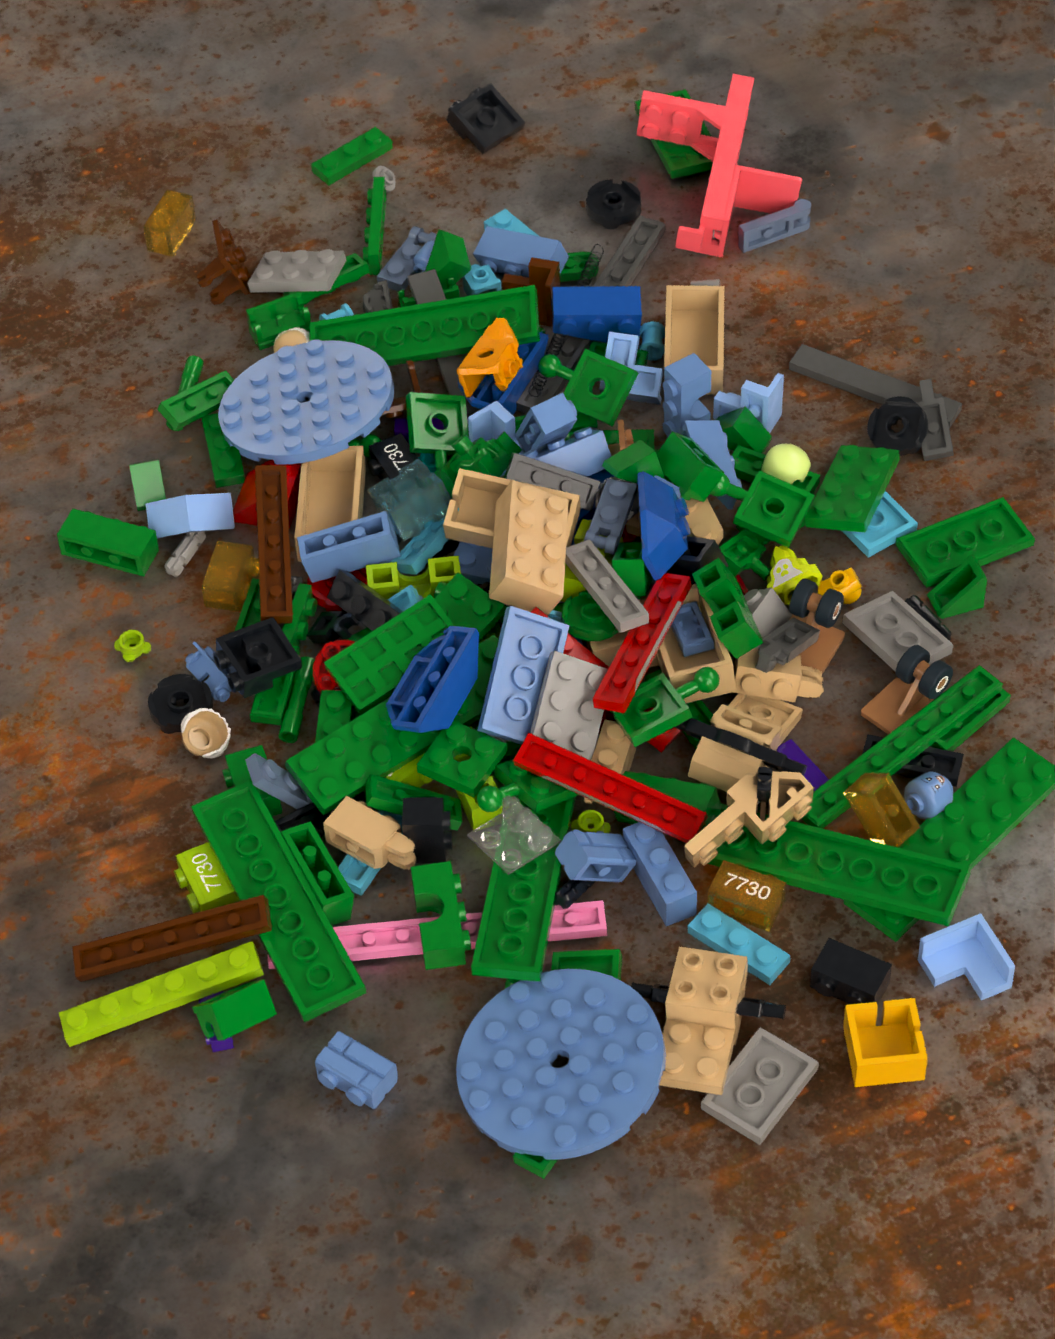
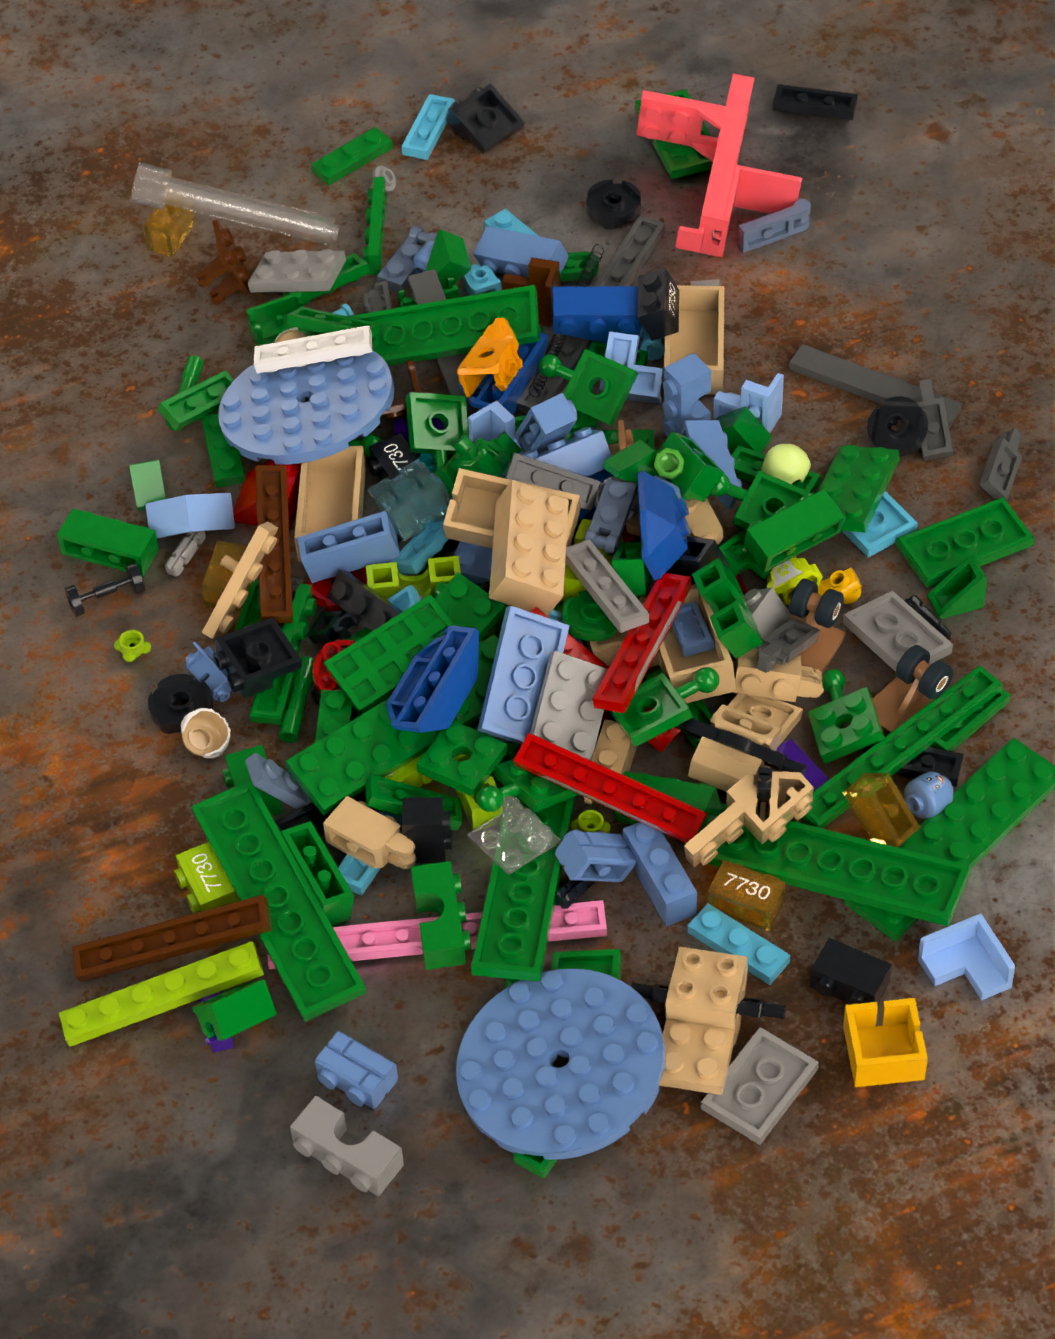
none -> black wheel [64,562,145,617]
none -> clear brick [131,162,340,246]
none -> tan plate [202,522,278,639]
none -> white plate [254,325,372,374]
none -> green plate [287,307,379,338]
none -> light grey arch [290,1096,404,1197]
none -> medium azure plate [401,94,455,160]
none -> black brick [637,267,679,340]
none -> bright green tile [654,448,684,480]
none -> green brick [743,489,845,573]
none -> black plate [773,84,858,120]
none -> green plate [808,669,885,764]
none -> dark grey hinge [979,427,1022,500]

